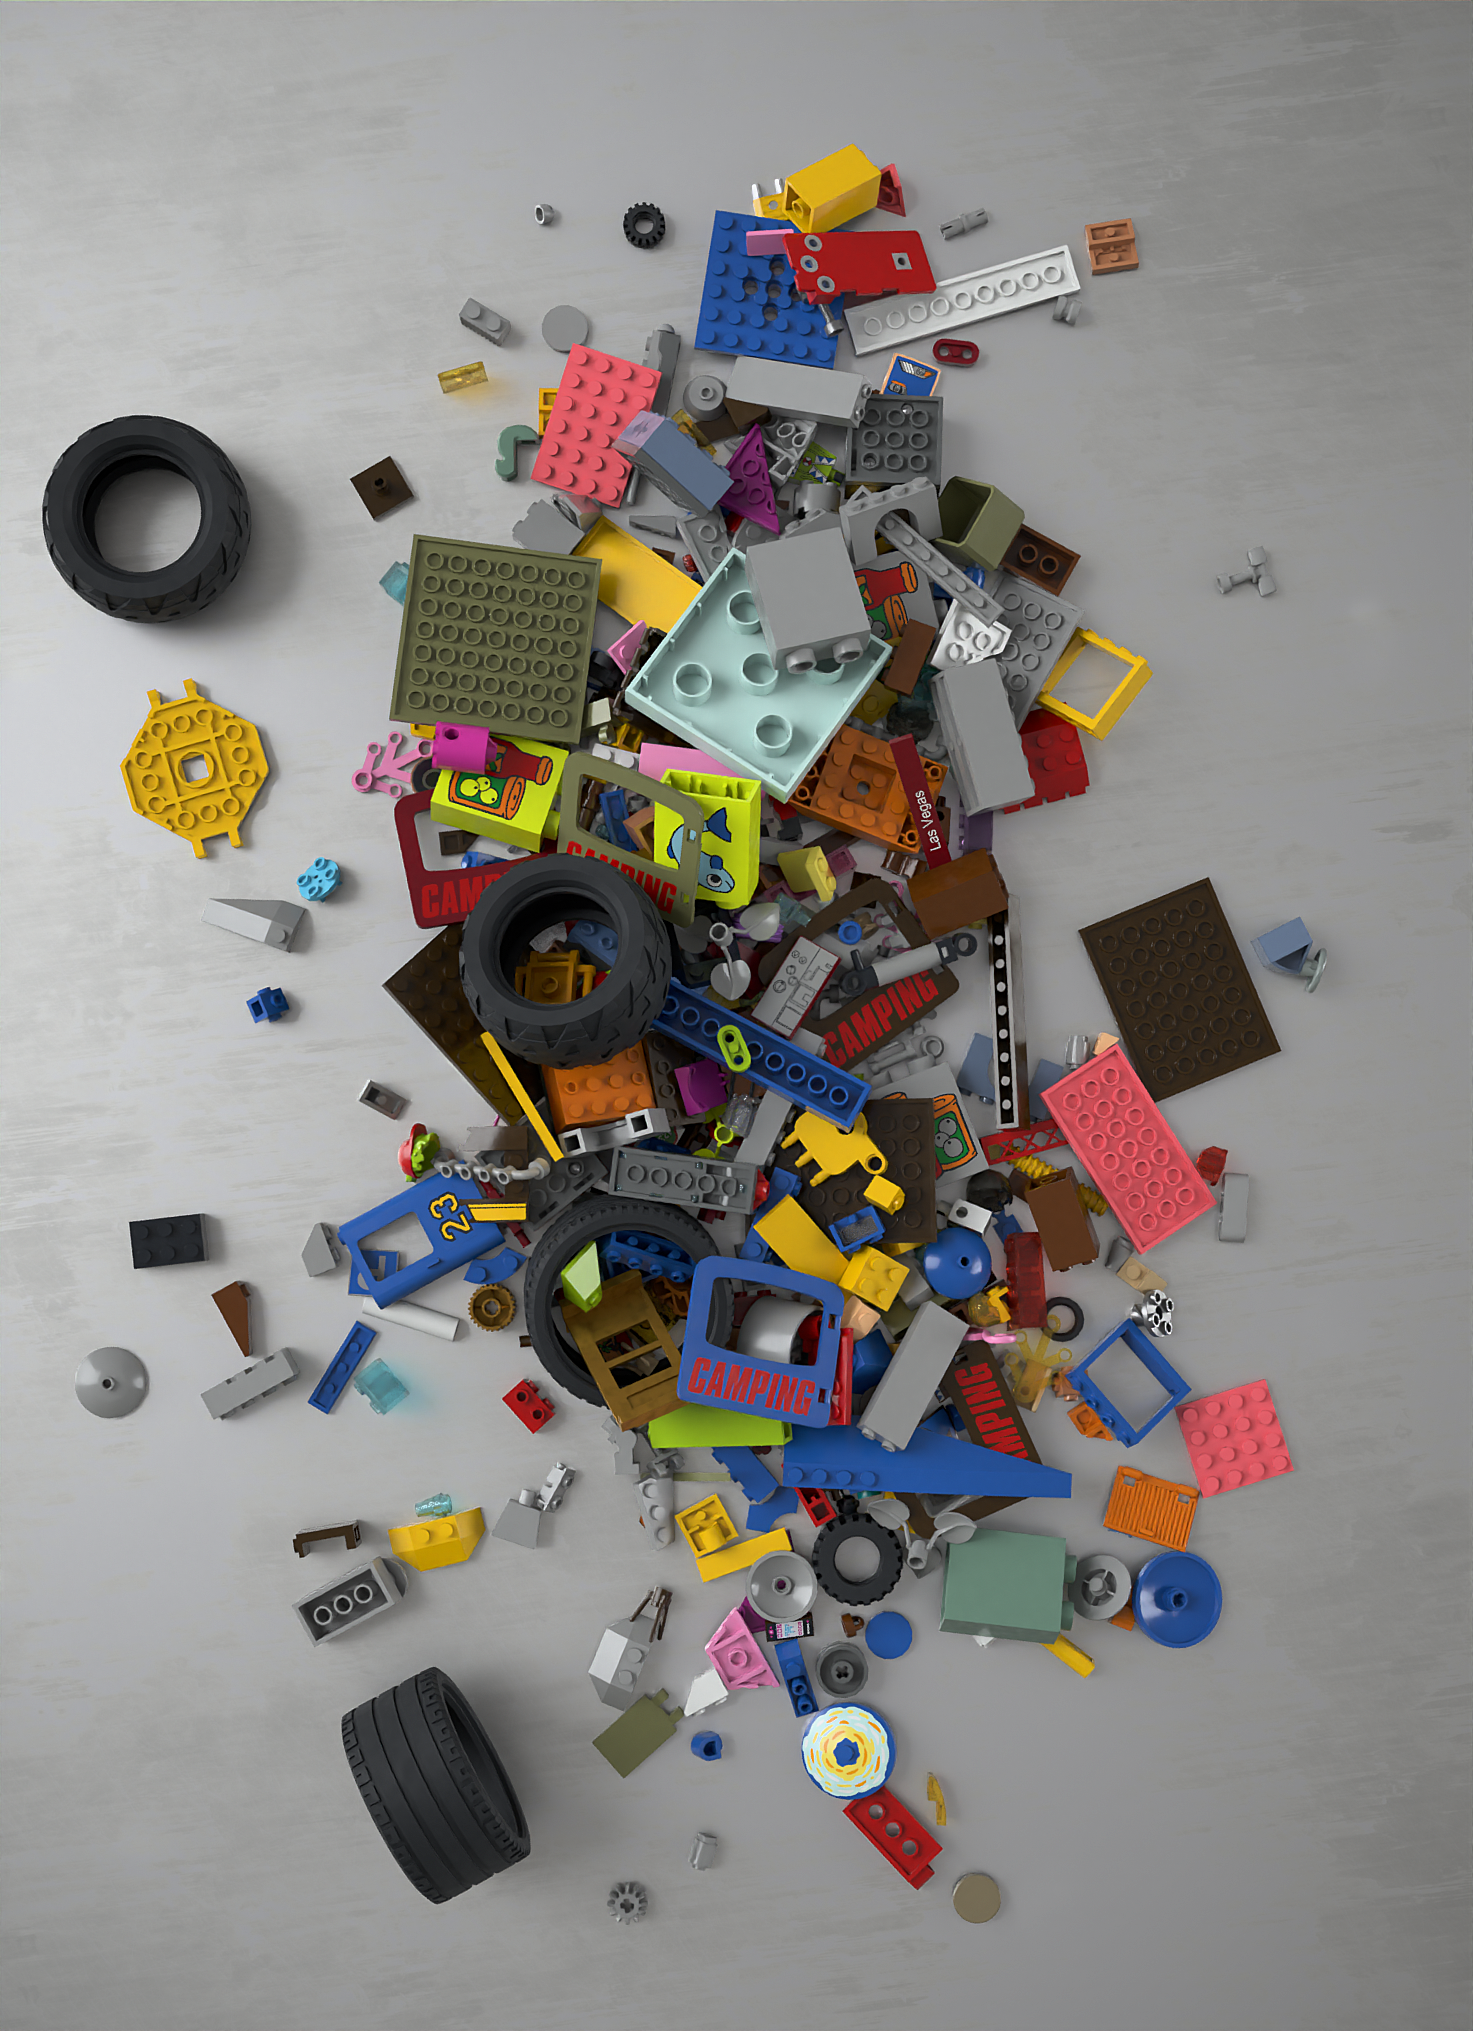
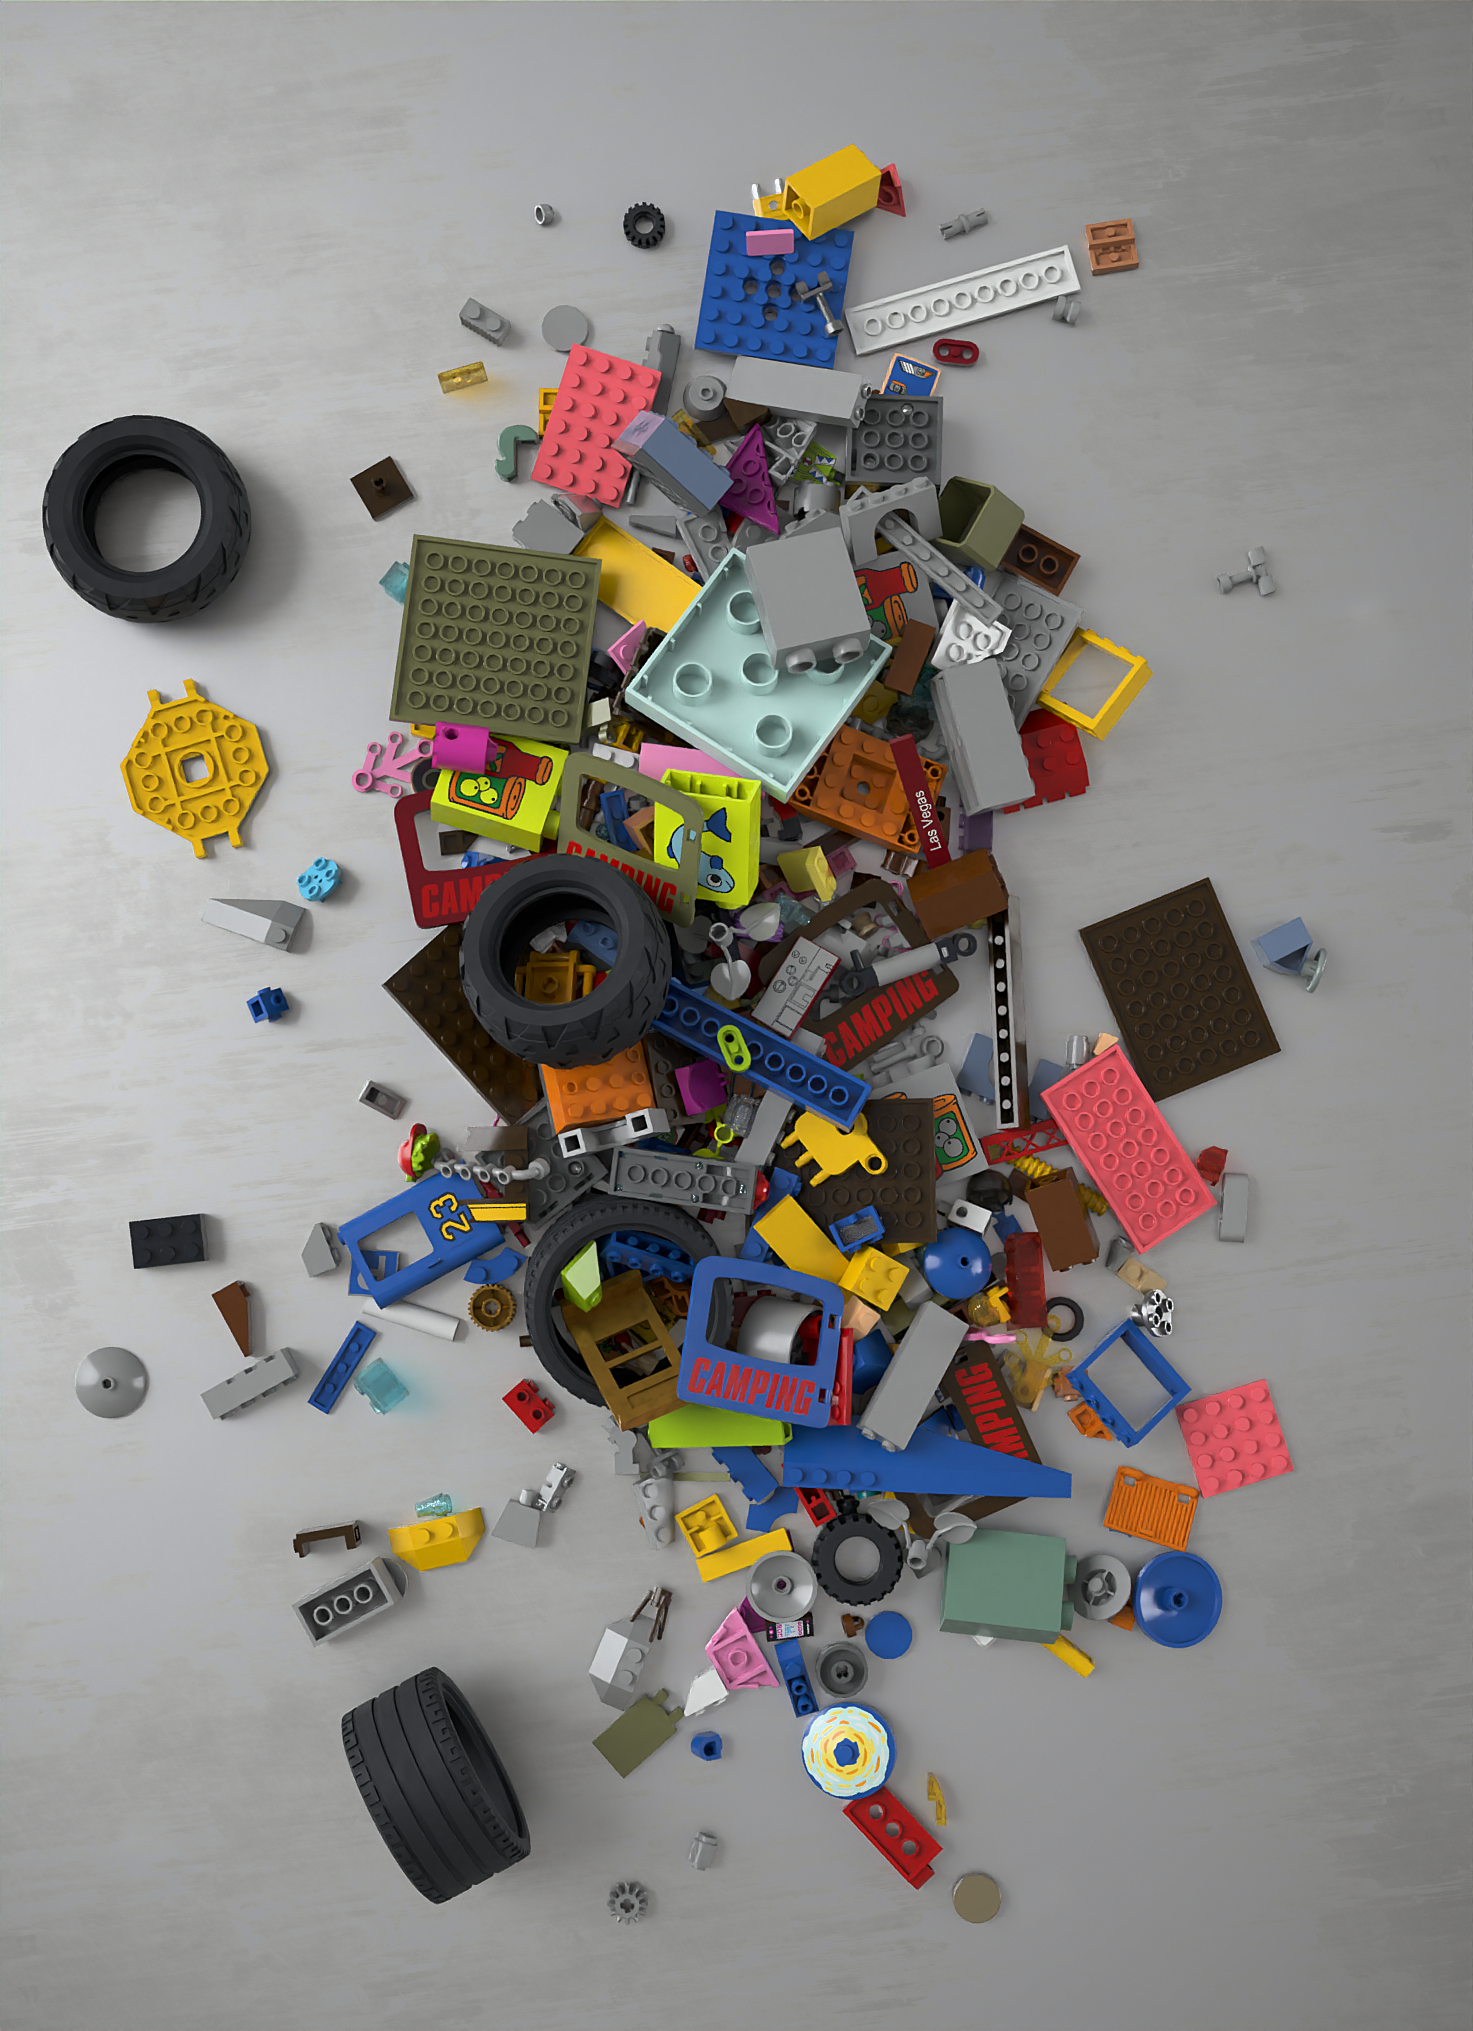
yellow tile [481,1031,564,1162] -> none
red piece [782,230,937,304] -> none
blue tile [838,921,862,945] -> none
yellow brick [864,1174,905,1215] -> none
none -> light grey tile [991,1252,1017,1281]

